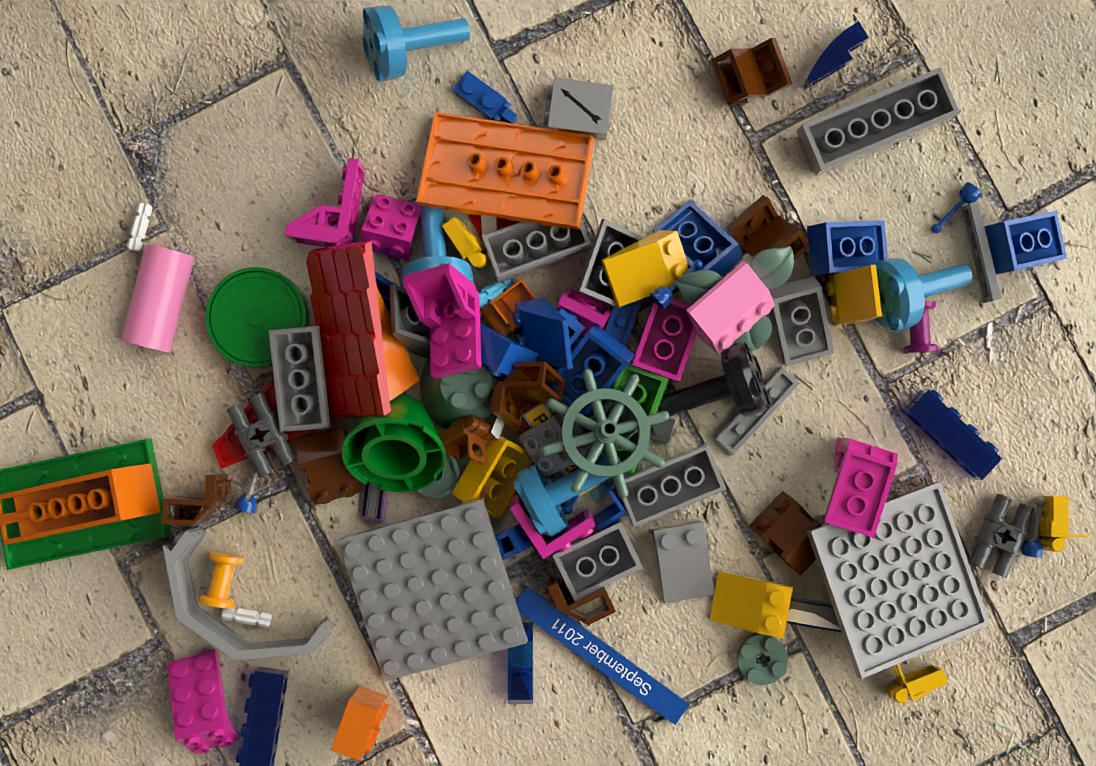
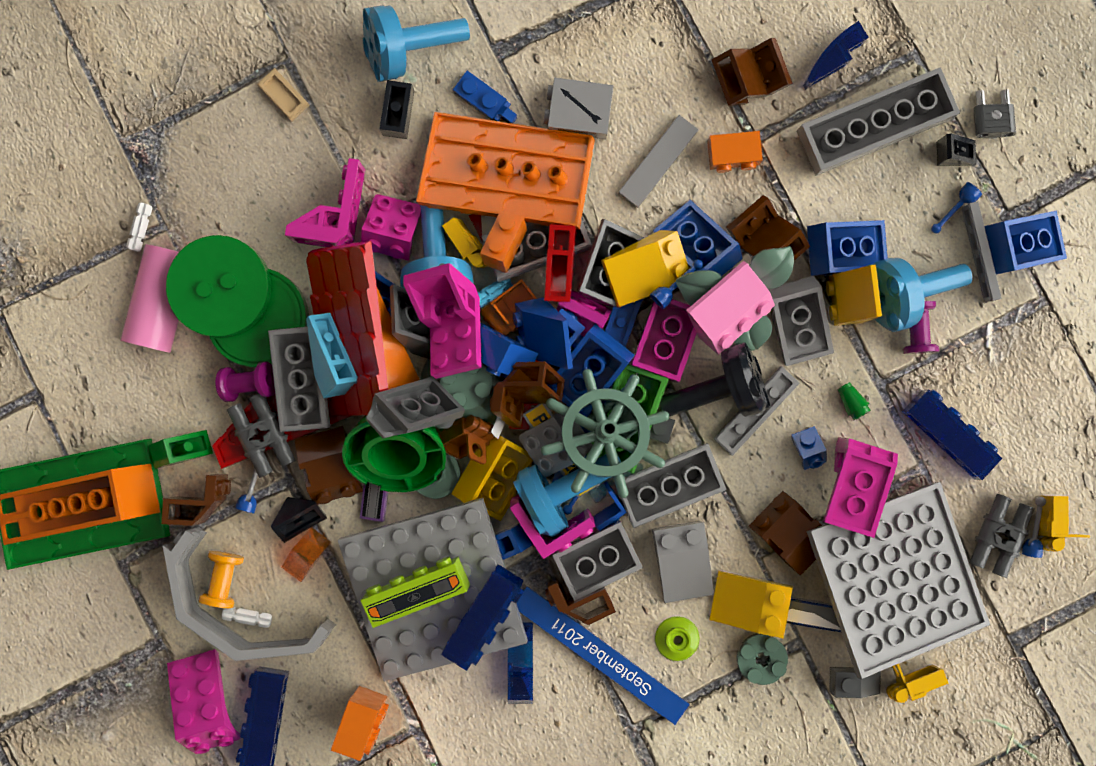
none -> green slope [149,430,213,469]
none -> green brick [166,235,272,338]
none -> magenta piece [215,362,275,402]
none -> tan tile [257,68,310,122]
none -> black slope [271,497,327,543]
none -> clear orange slope [281,527,331,582]
none -> medium azure slope [306,313,358,398]
none -> lime brick [360,557,470,628]
none -> dark grey slope [366,377,465,438]
none -> black brick [379,80,415,139]
none -> clear blue brick [441,564,524,671]
none -> orange brick [480,209,527,273]
none -> red slope [544,224,576,302]
none -> light grey tile [618,115,699,208]
none -> lime piece [655,616,700,661]
none -> orange brick [707,131,763,173]
none -> blue bracket [791,426,827,470]
none -> dark grey slope [829,667,881,698]
none -> green cone [837,382,871,421]
none -> black slope [936,133,976,166]
none -> dark grey piece [974,89,1016,139]

